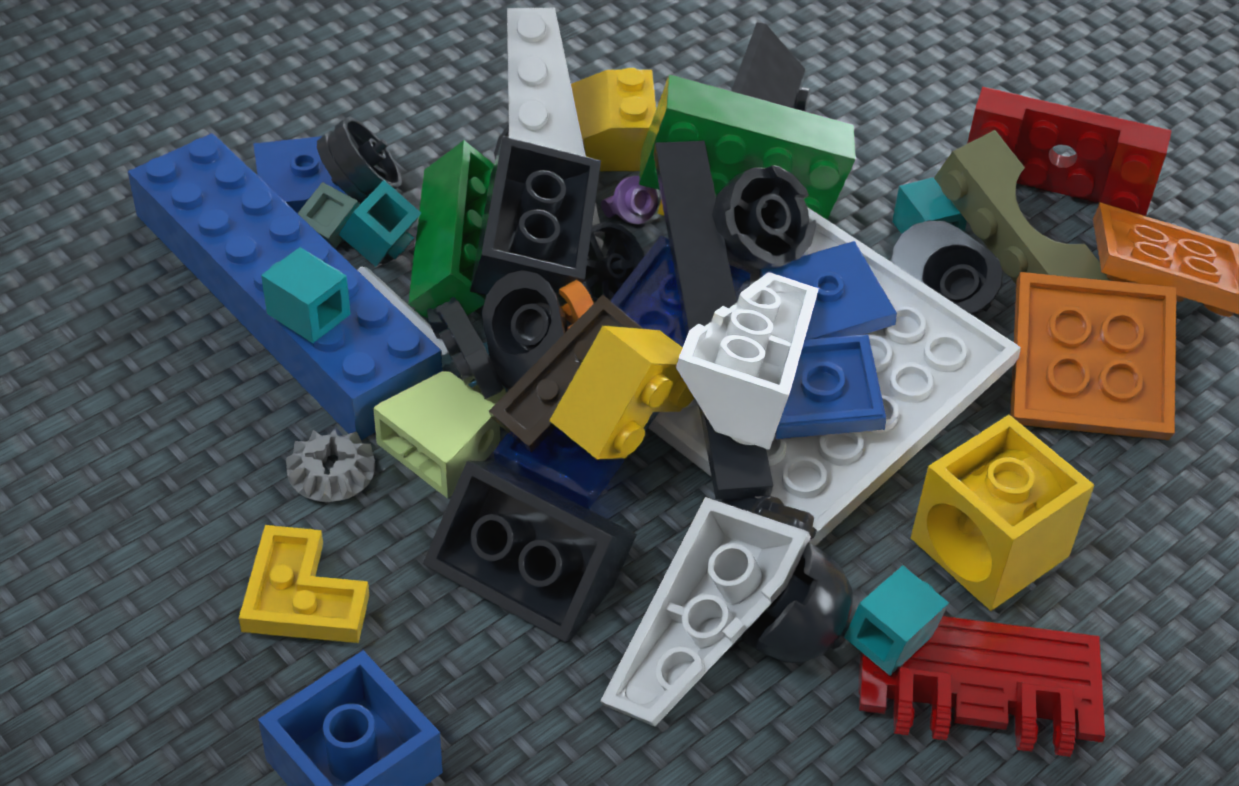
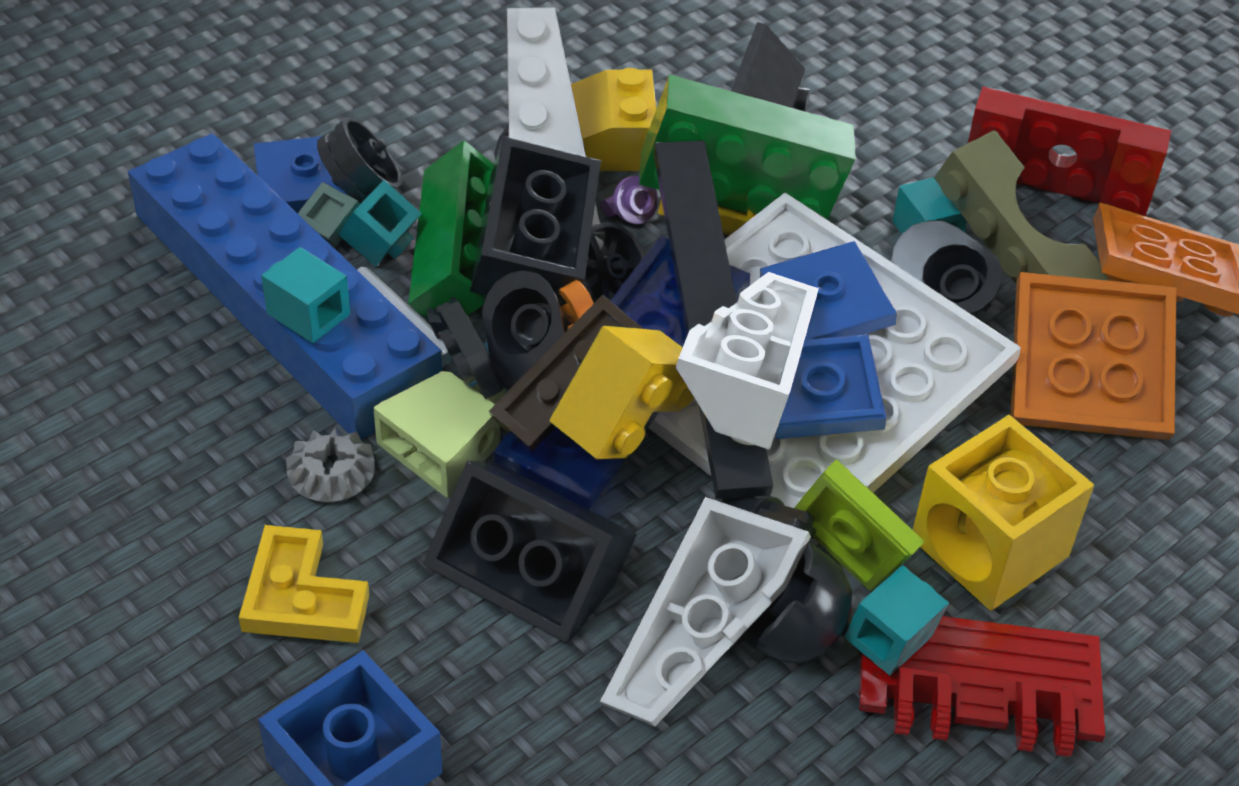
black cylinder [712,165,816,270] -> none
none -> lime tile [794,459,925,592]

